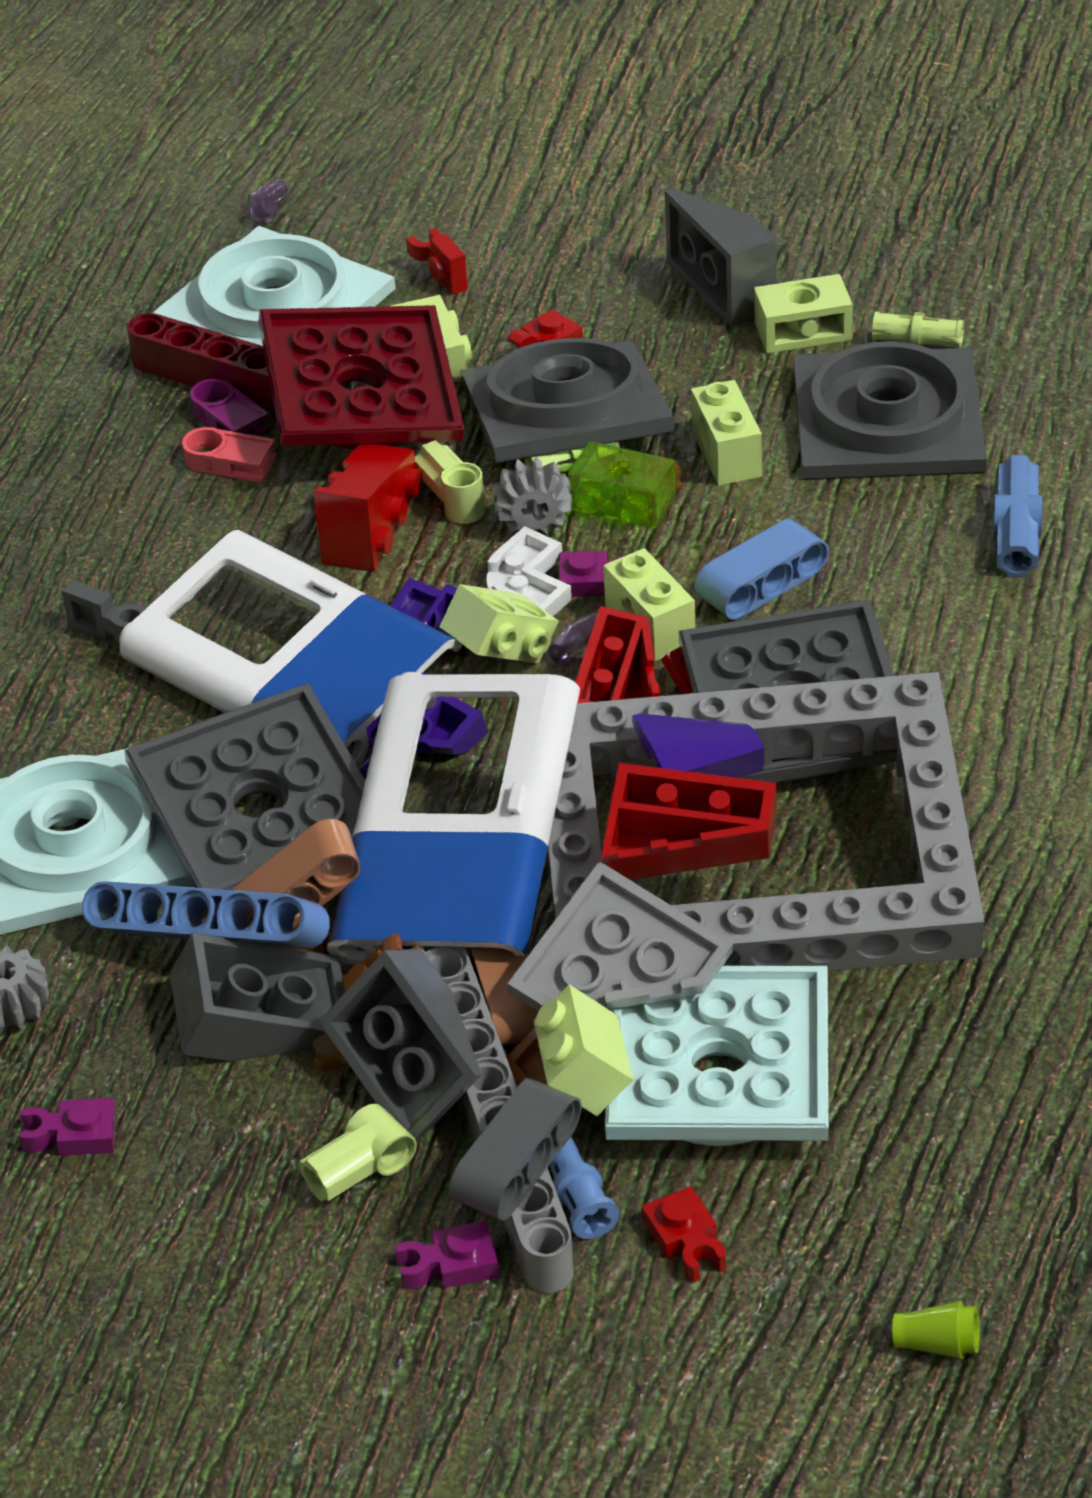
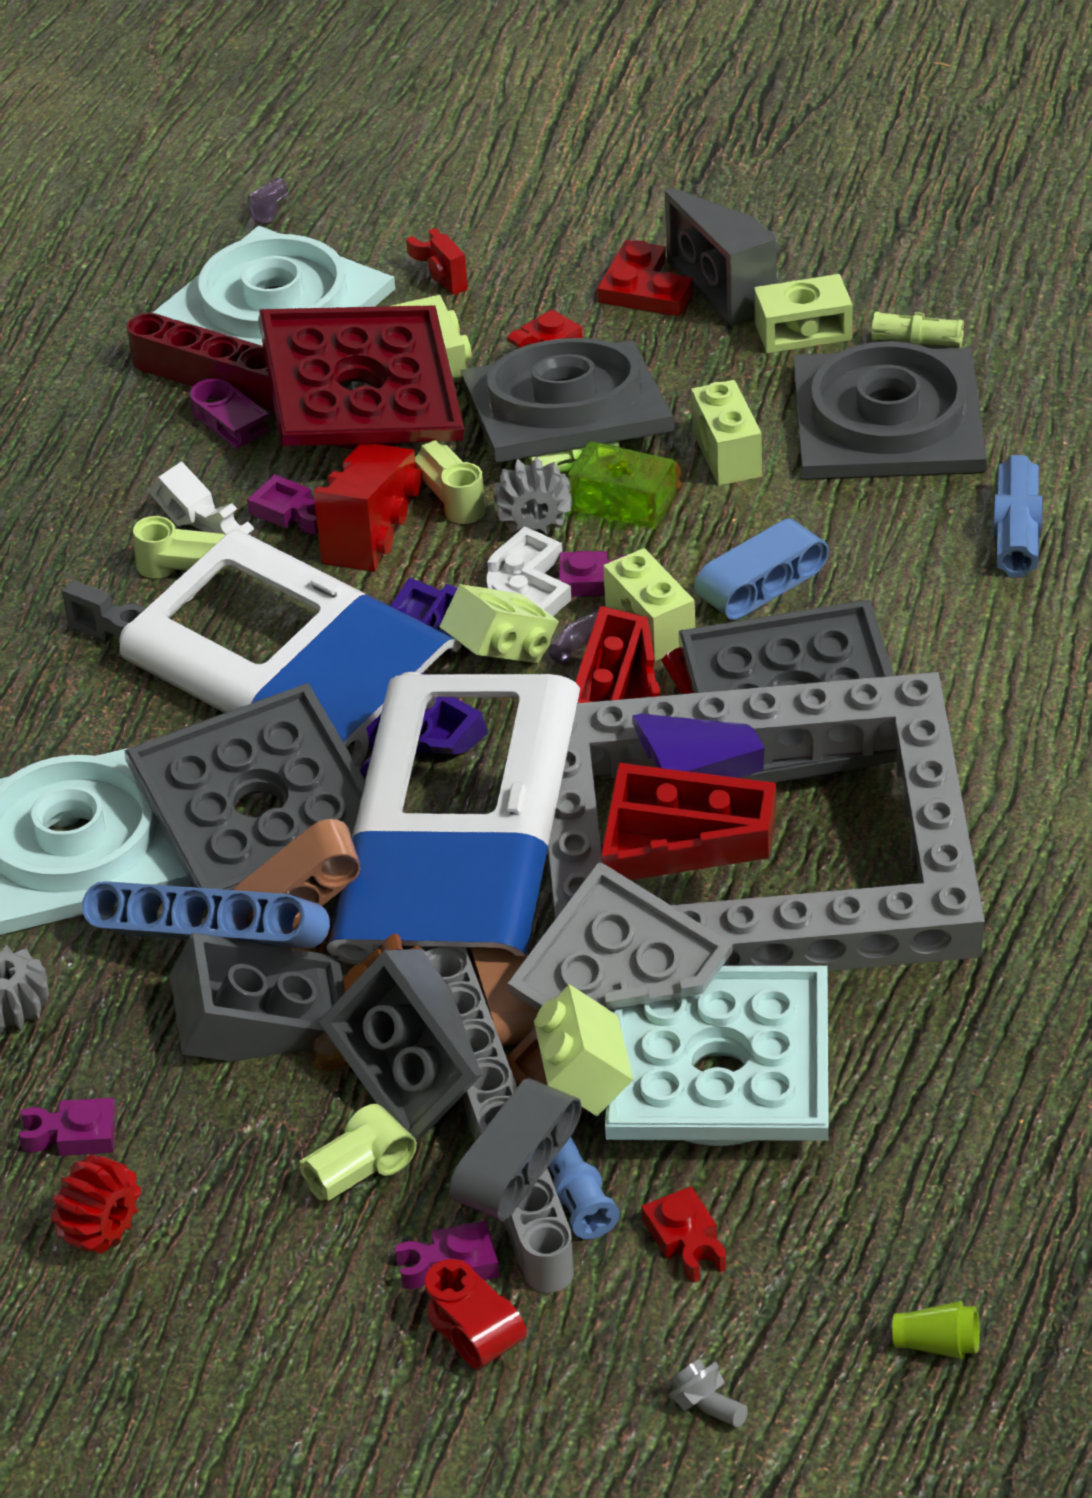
coral piece [182,427,277,483] -> none
none -> red gear [50,1154,141,1254]
none -> yellowish green piece [133,516,226,578]
none -> white piece [150,461,254,536]
none -> magenta plate [247,474,318,535]
none -> red piece [425,1259,527,1370]
none -> red plate [597,239,694,317]
none -> light grey plate [668,1358,748,1427]

